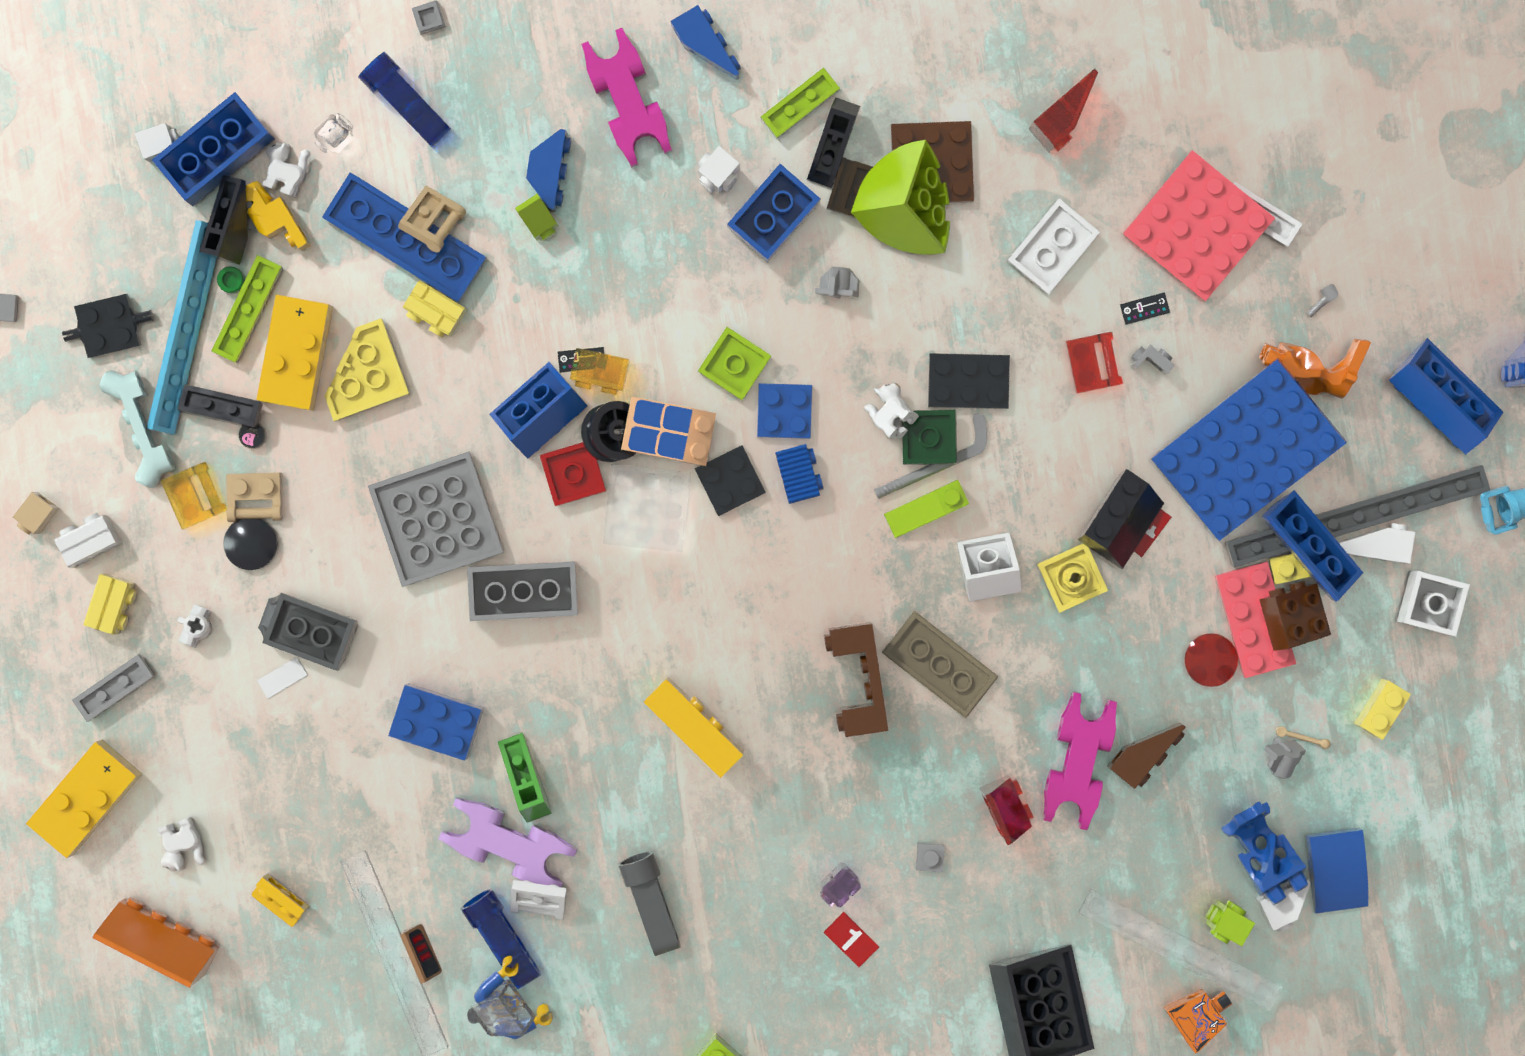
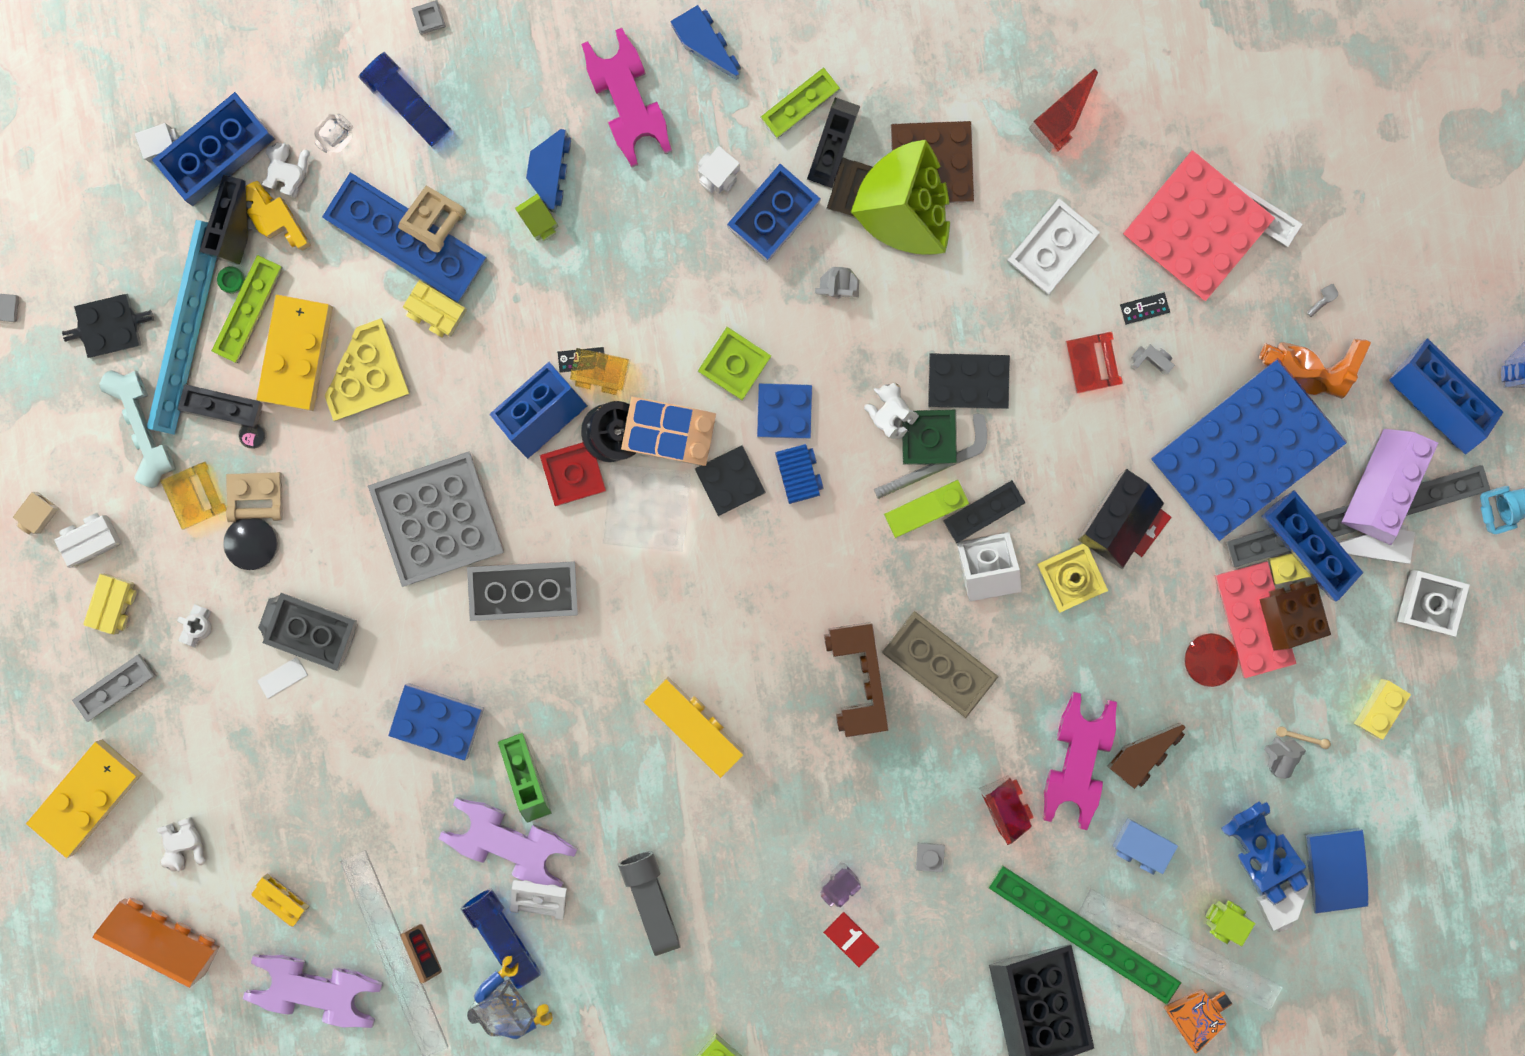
none -> lavender piece [243,954,383,1028]
none -> black plate [943,480,1026,544]
none -> green tile [988,865,1182,1005]
none -> medium blue brick [1113,818,1178,875]
none -> lavender slope [1341,429,1438,545]

